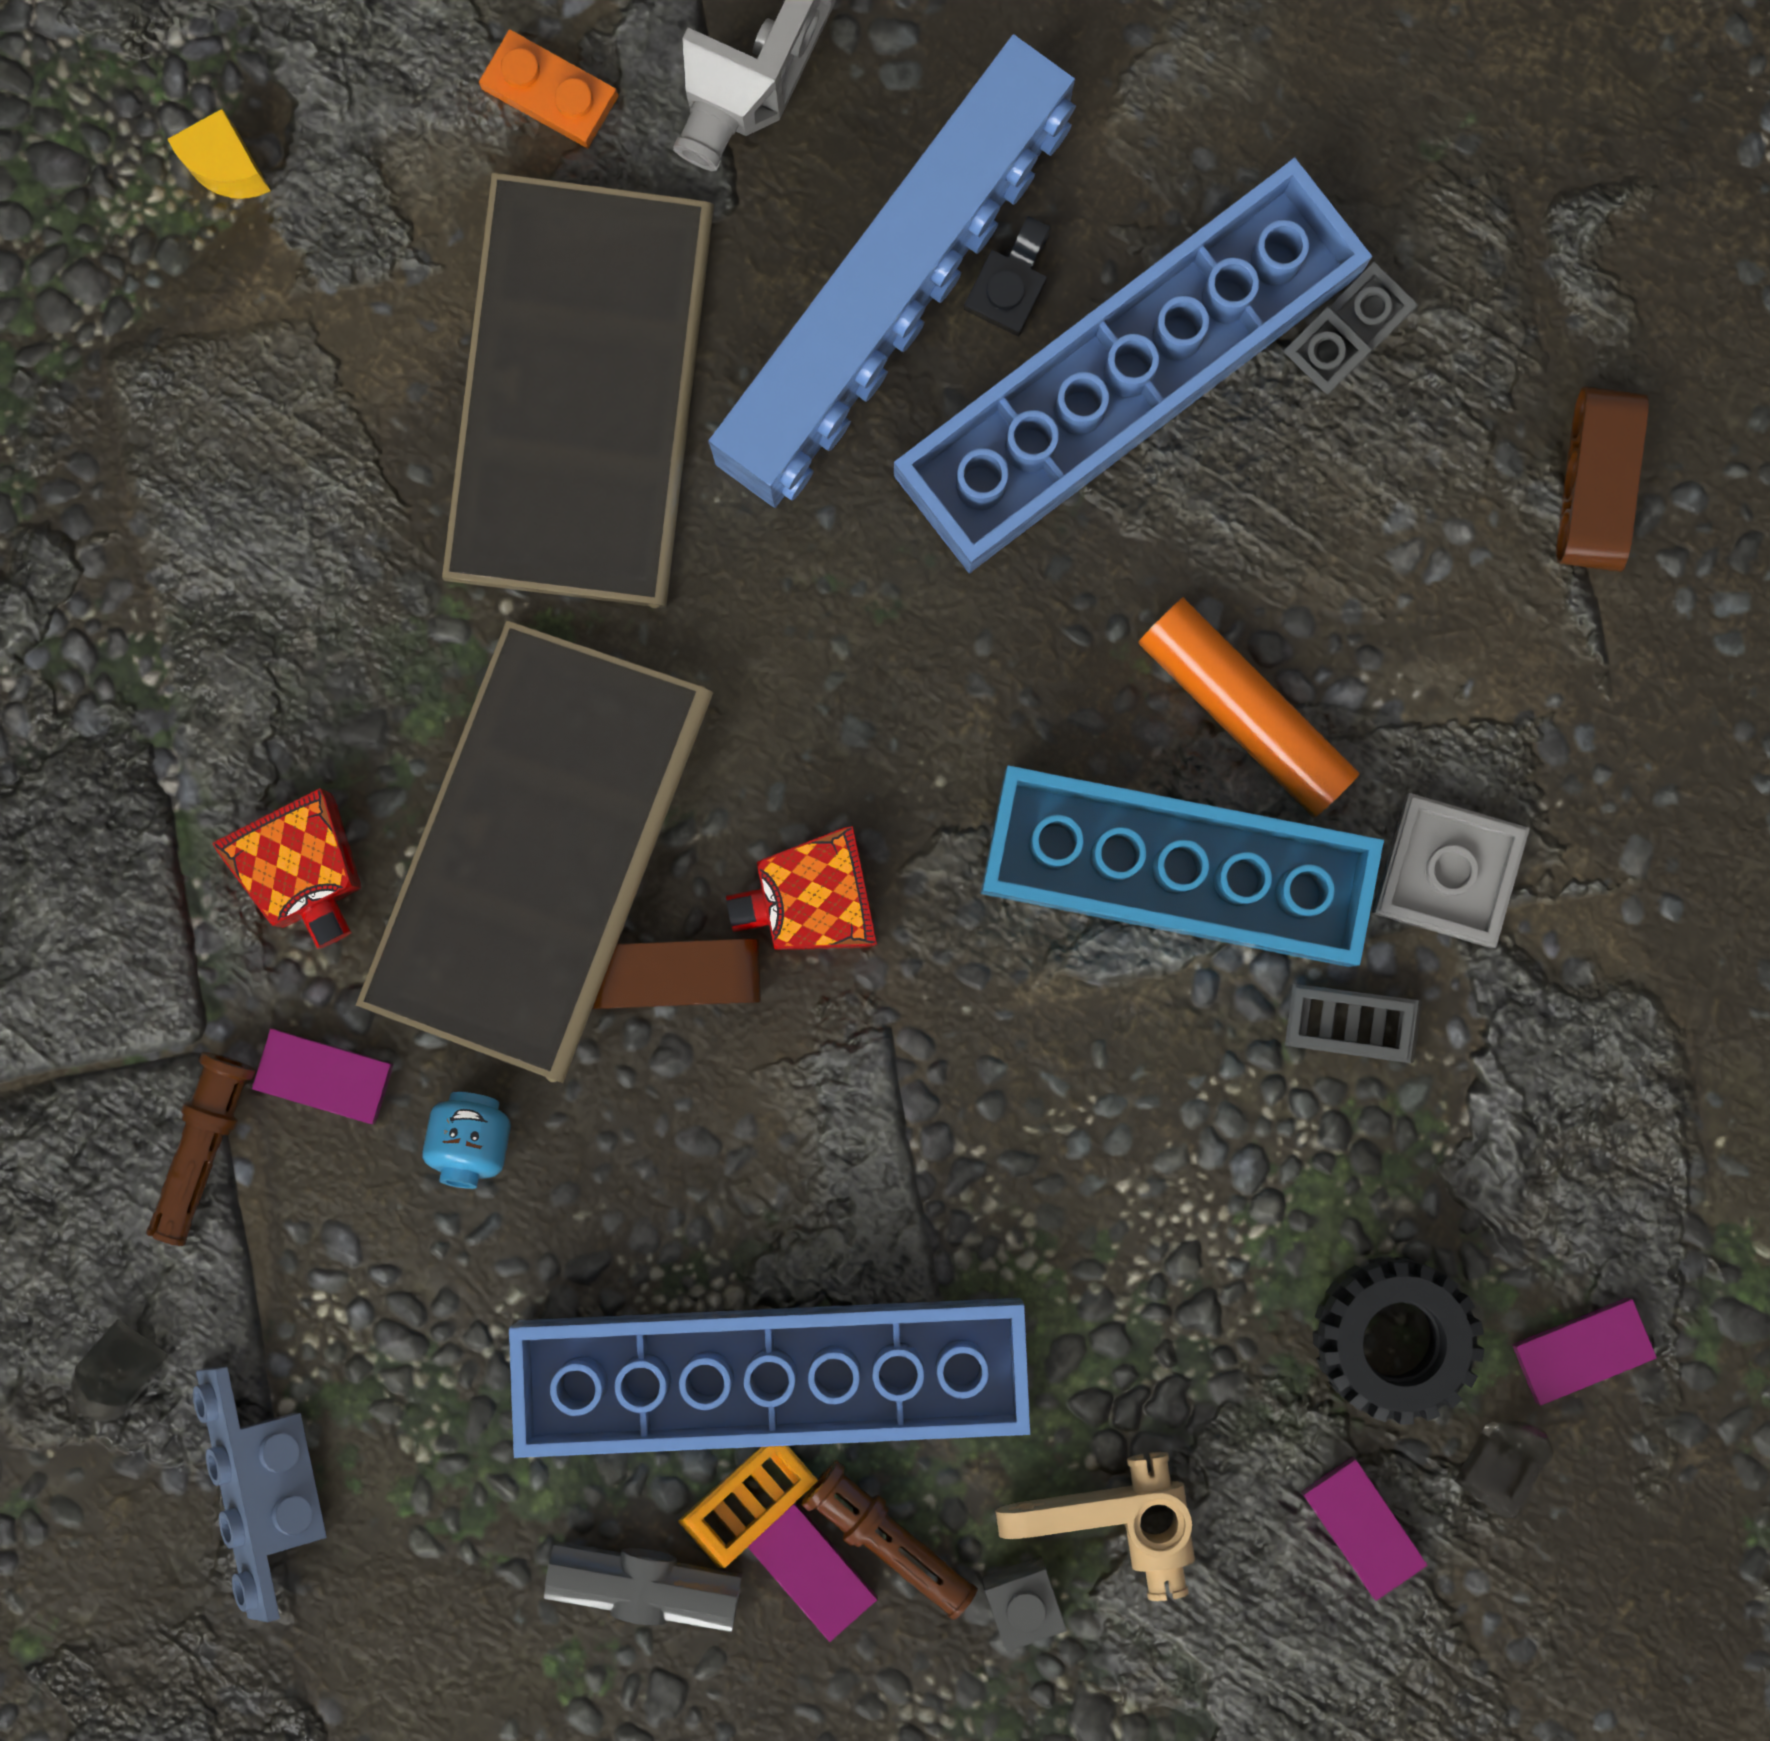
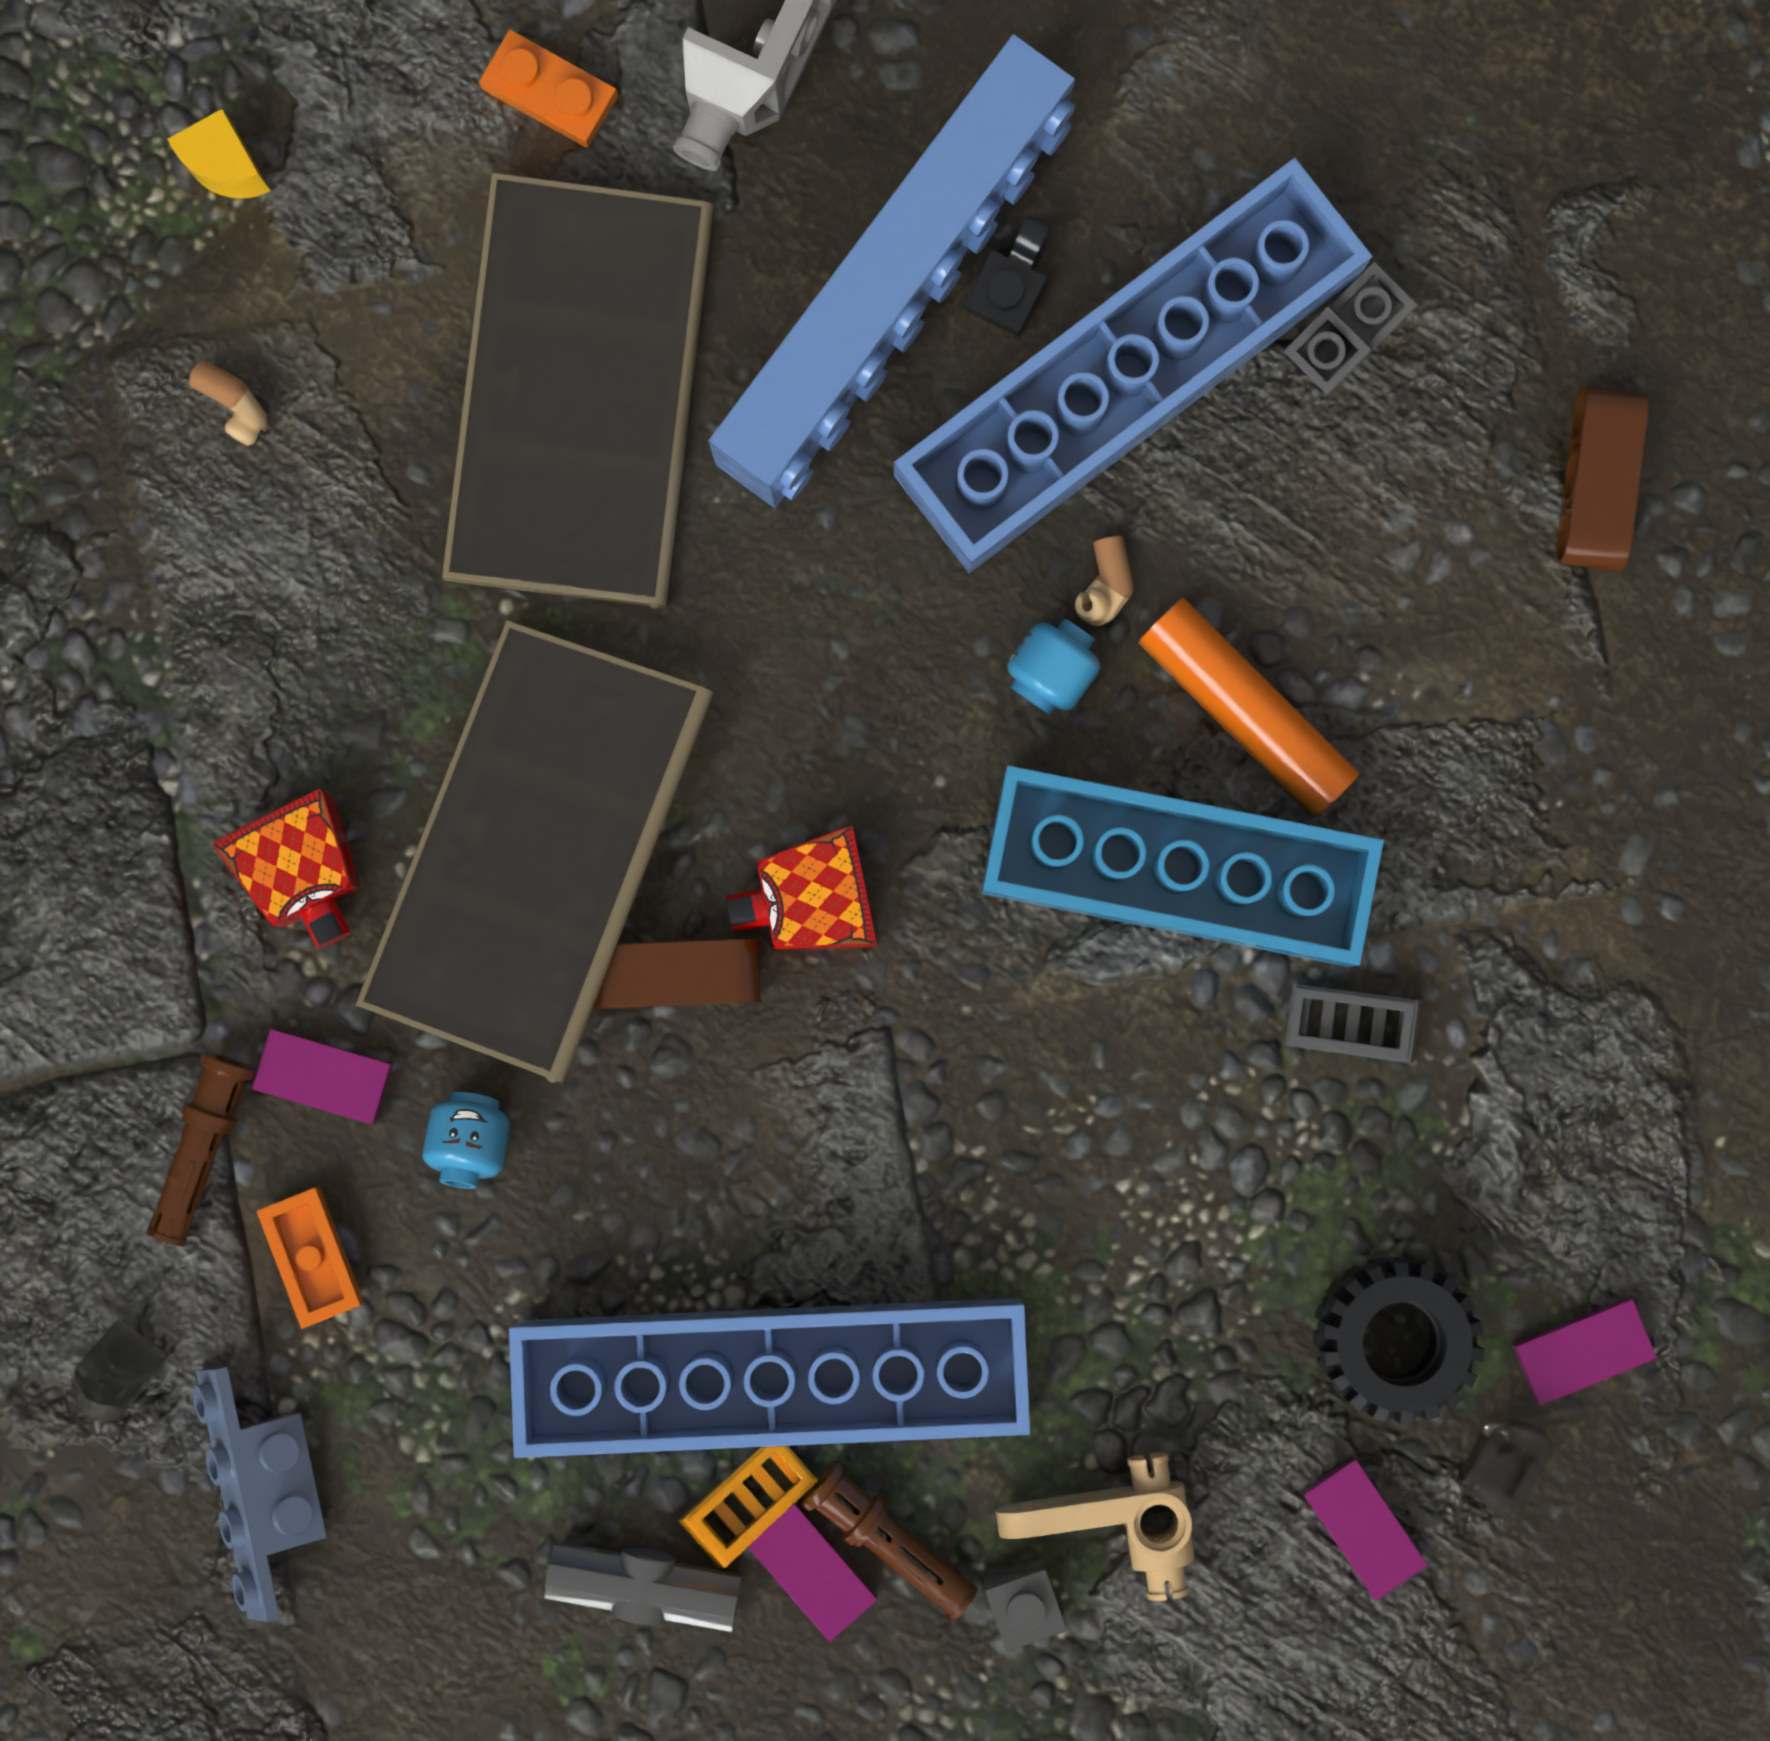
light grey tile [1372,793,1530,948] -> none
none -> arm [189,360,267,446]
none -> orange plate [256,1186,365,1329]
none -> dark azure head [1007,618,1101,715]
none -> arm [1075,536,1134,626]

